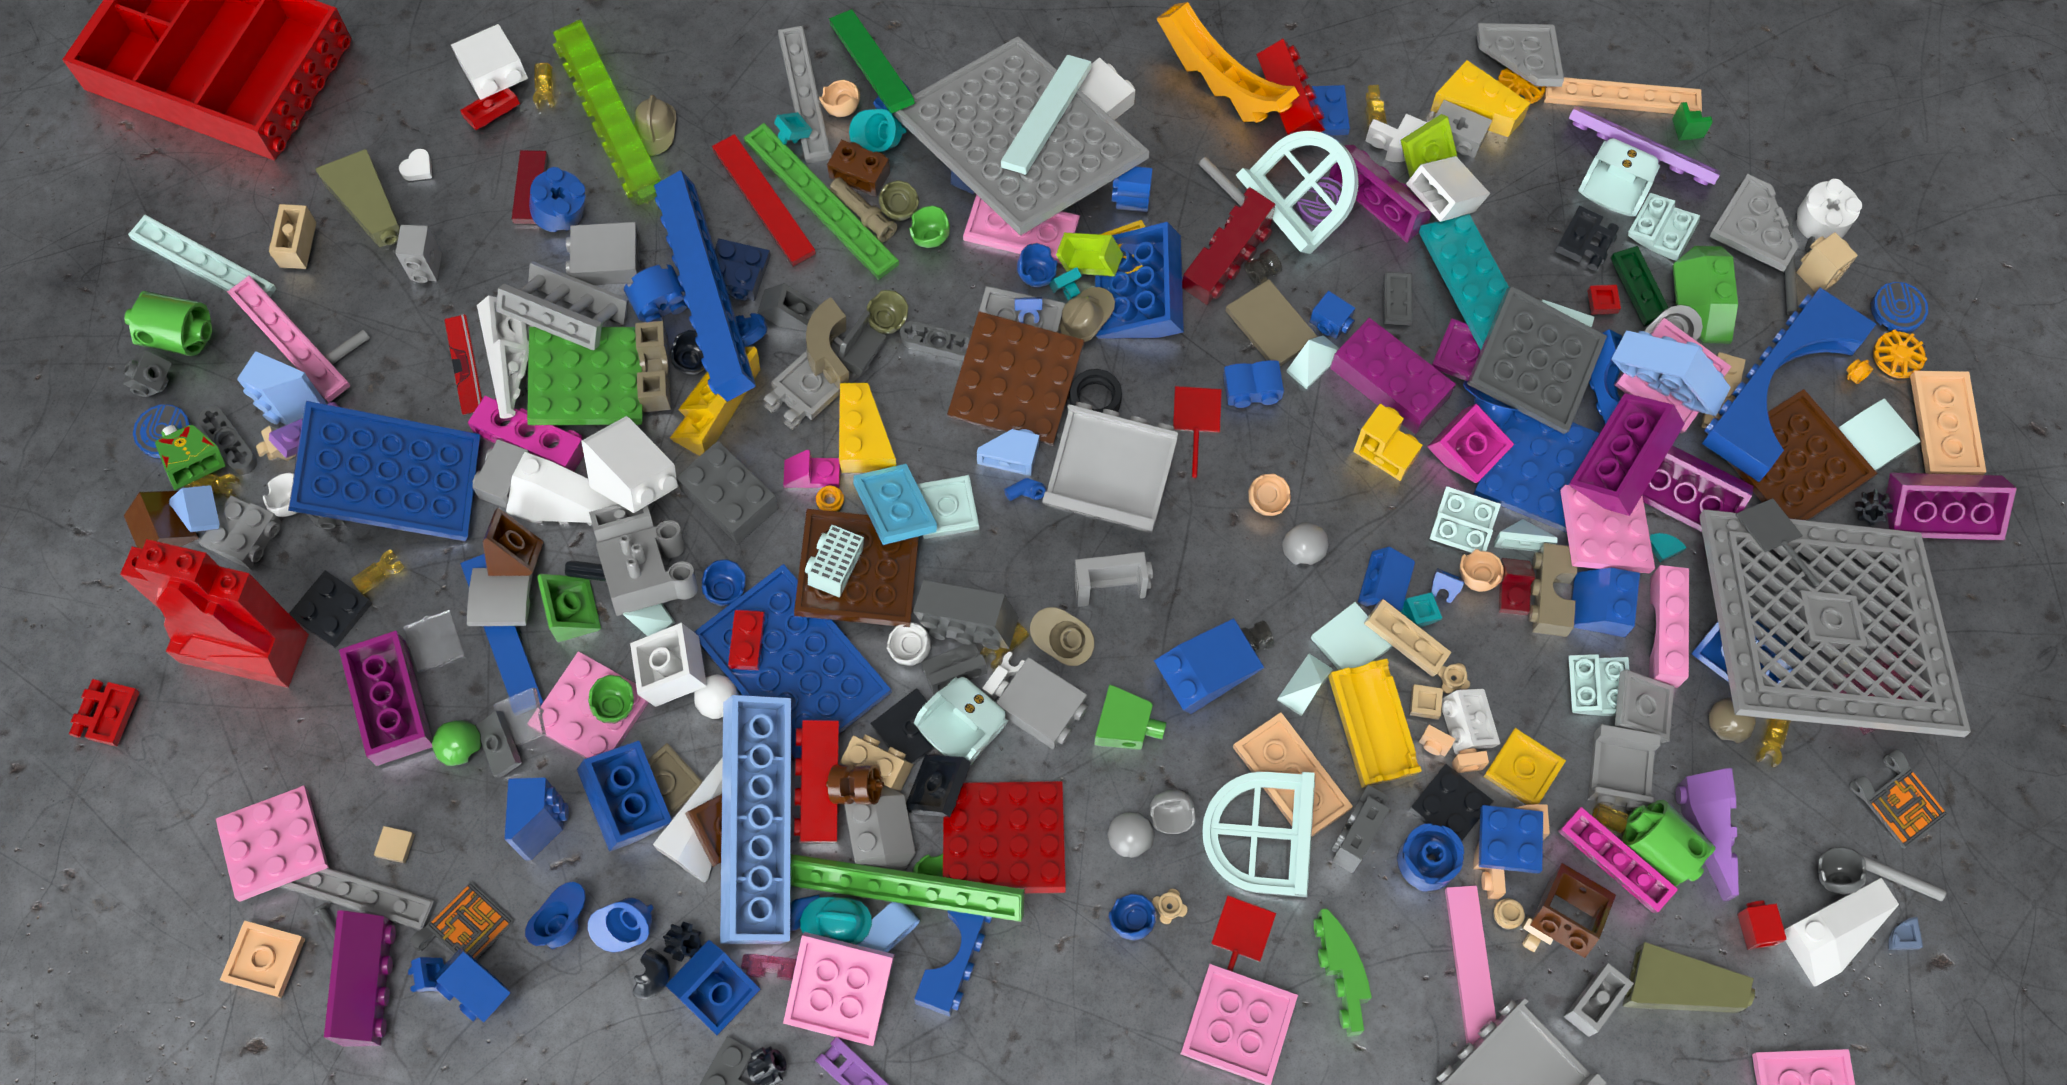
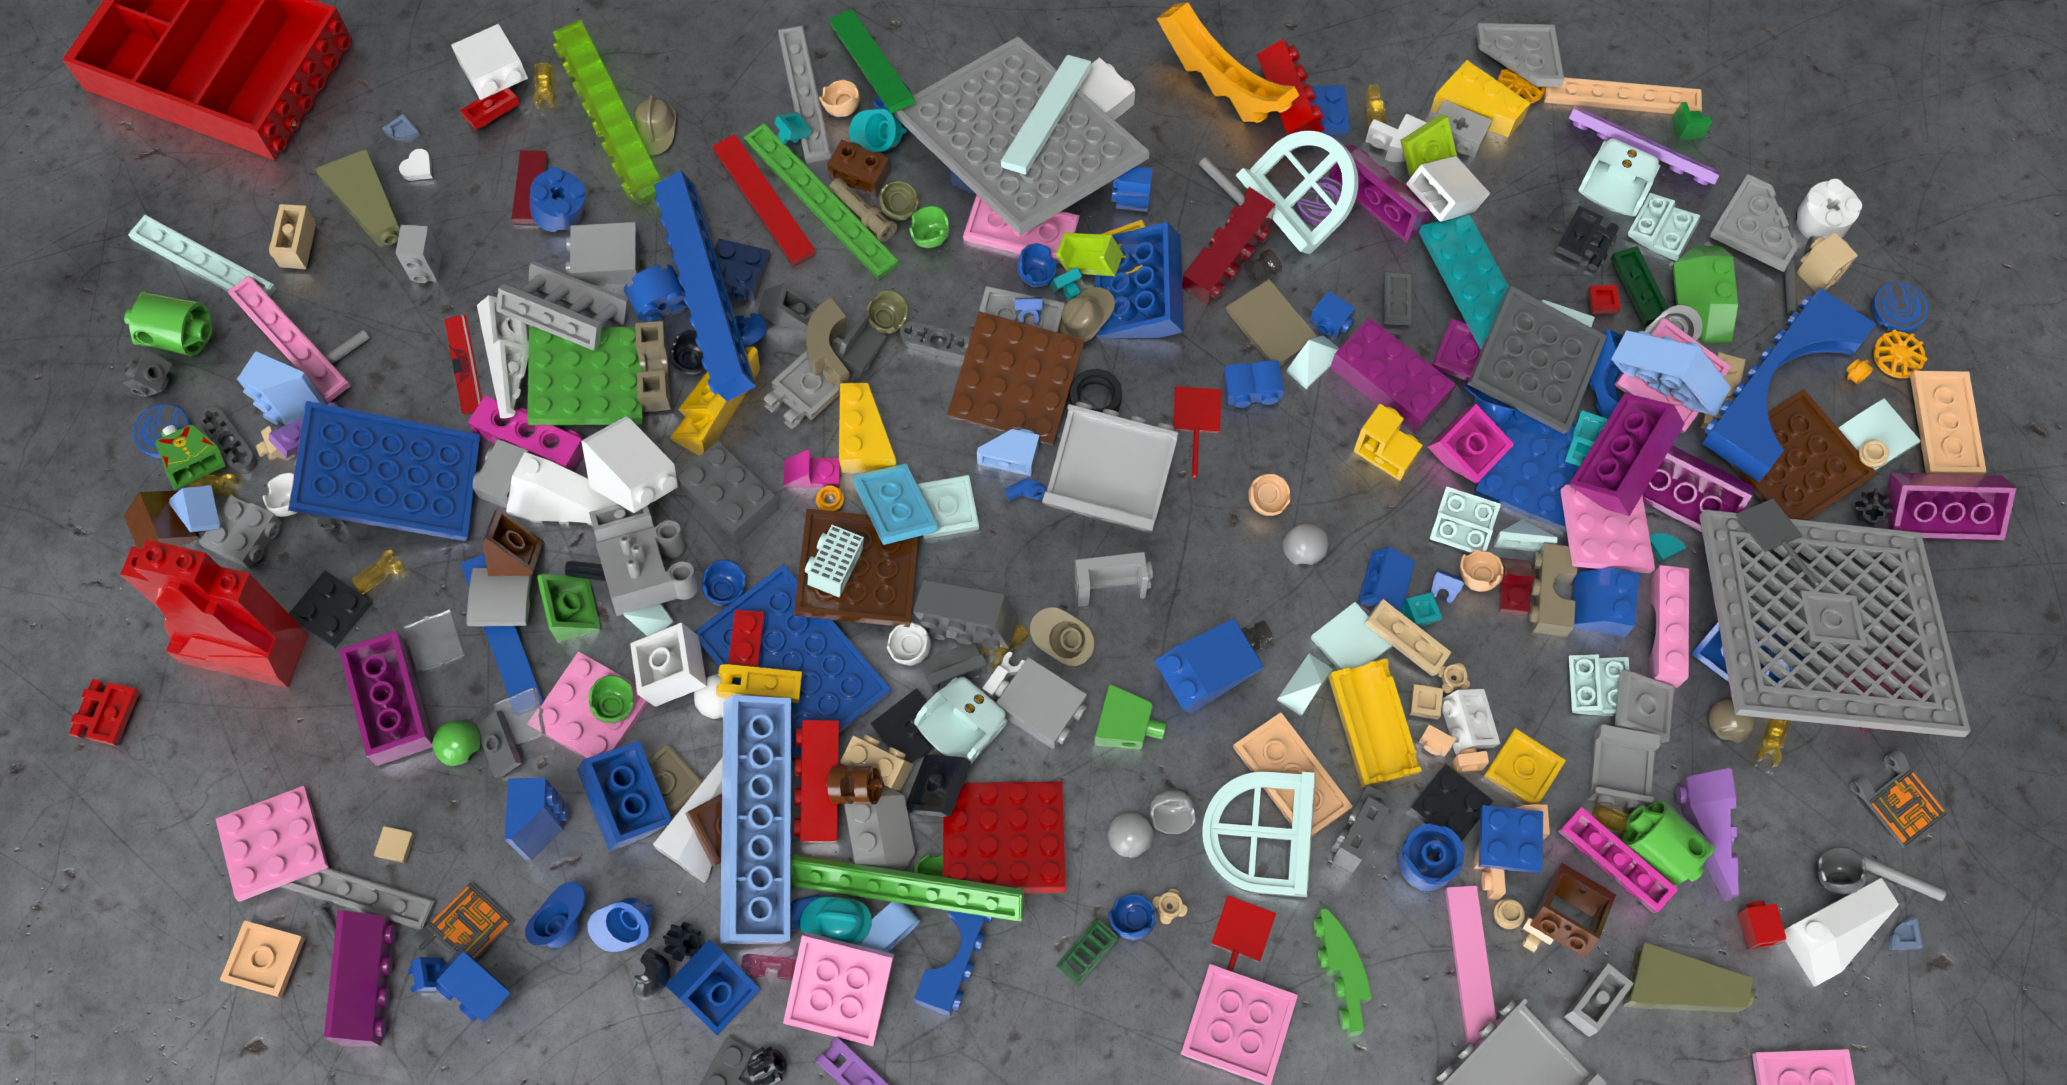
none -> sand blue tile [382,114,421,141]
none -> yellow plate [716,664,802,703]
none -> dark green slope [1056,918,1120,987]
none -> teal slope [1564,410,1608,467]
none -> tan plate [1859,440,1889,468]

